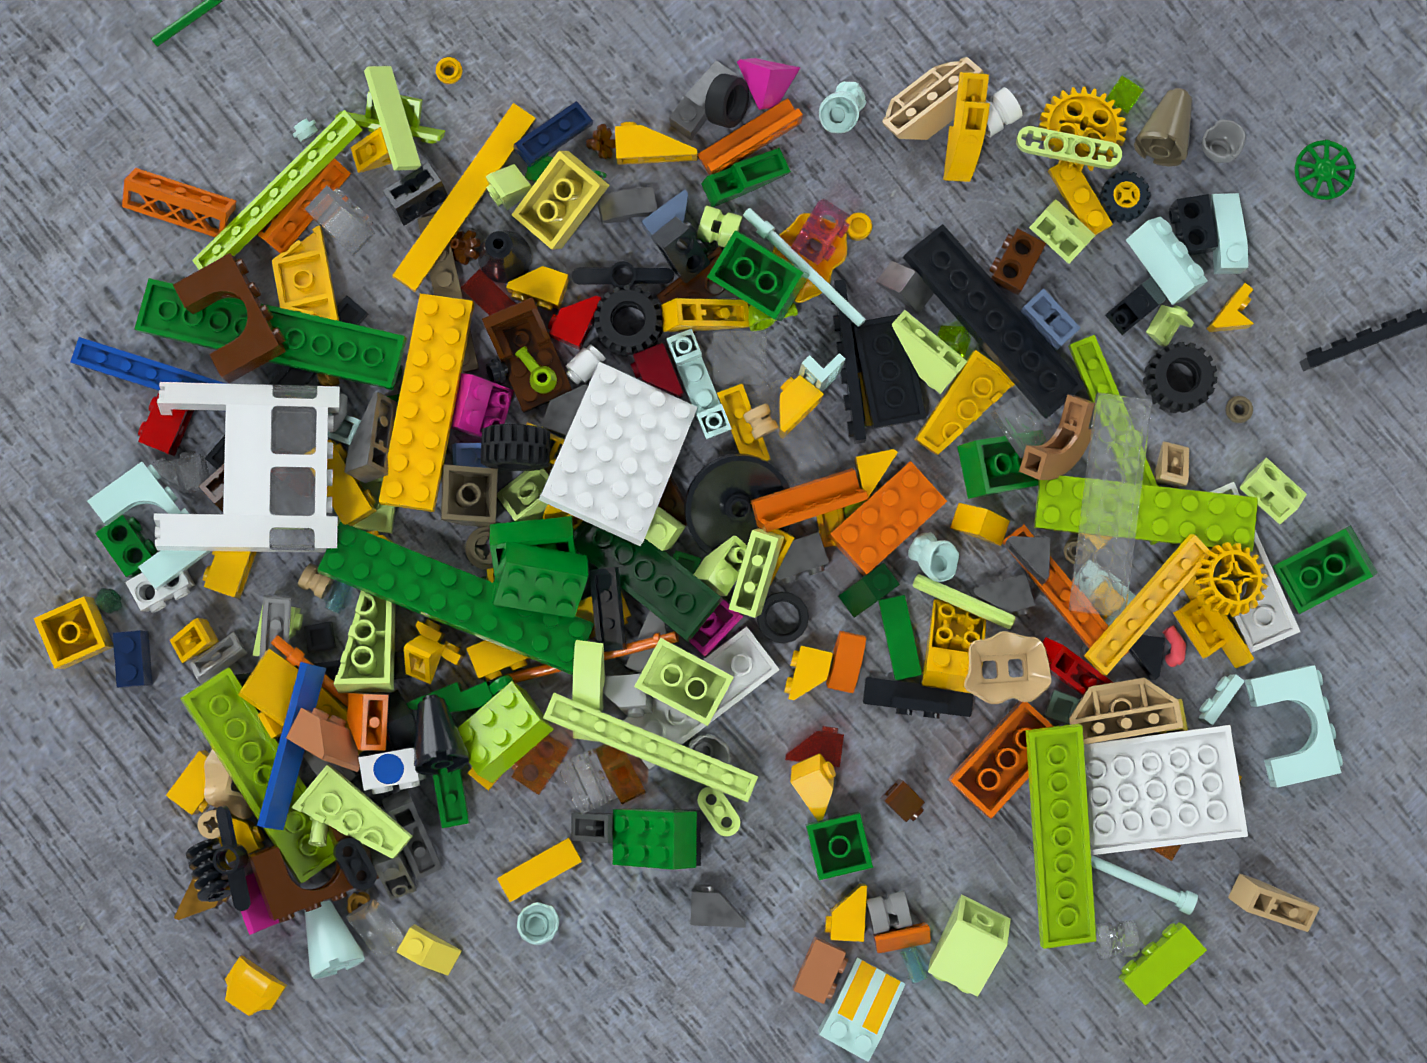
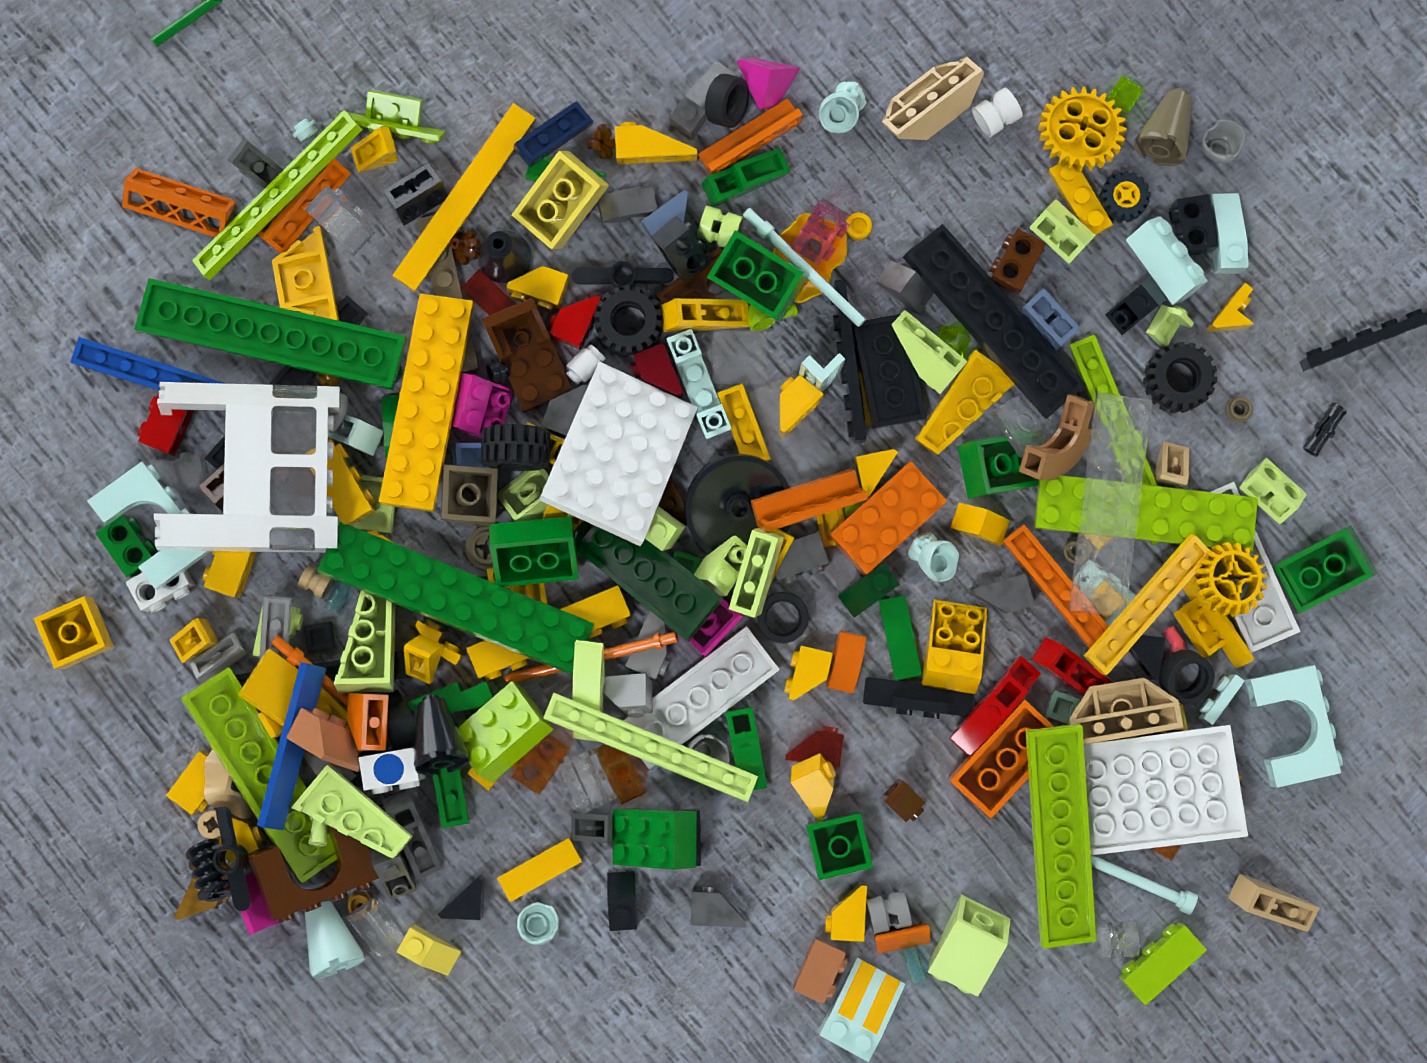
clear green plate [95,588,122,614] -> none
dark blue brick [113,630,153,688] -> none
reddish brown arch [173,253,286,383] -> none
yellow slope [225,955,287,1016] -> none
black plate [333,837,377,890] -> none
flat silver slope [345,392,398,483] -> none
yellowish green tile [364,66,421,171] -> none
yellow plate [436,57,463,84] -> none
yellowish green slope [486,164,531,210] -> none
green piece [489,675,514,696] -> none
green brick [493,541,588,618] -> none
lime bar [515,346,557,394] -> none
black plate [589,567,627,652] -> none
yellowish green slope [634,638,734,726] -> none
yellowish green plate [697,786,740,836] -> none
tan wheel [743,403,779,440] -> none
yellowish green axle [913,574,1016,629] -> none
yellow slope [943,72,990,182] -> none
tan piece [964,631,1052,704] -> none
flat silver slope [1004,536,1050,585] -> none
yellowish green beam [1016,126,1122,169] -> none
green wheel [1294,140,1356,200] -> none
none -> dark grey slope [228,139,284,189]
none -> black slope [437,875,485,920]
none -> black slope [607,871,638,931]
none -> green slope [725,707,767,791]
none -> red slope [949,656,1041,757]
none -> black tyre [1158,650,1215,705]
none -> black pin [1302,403,1347,457]

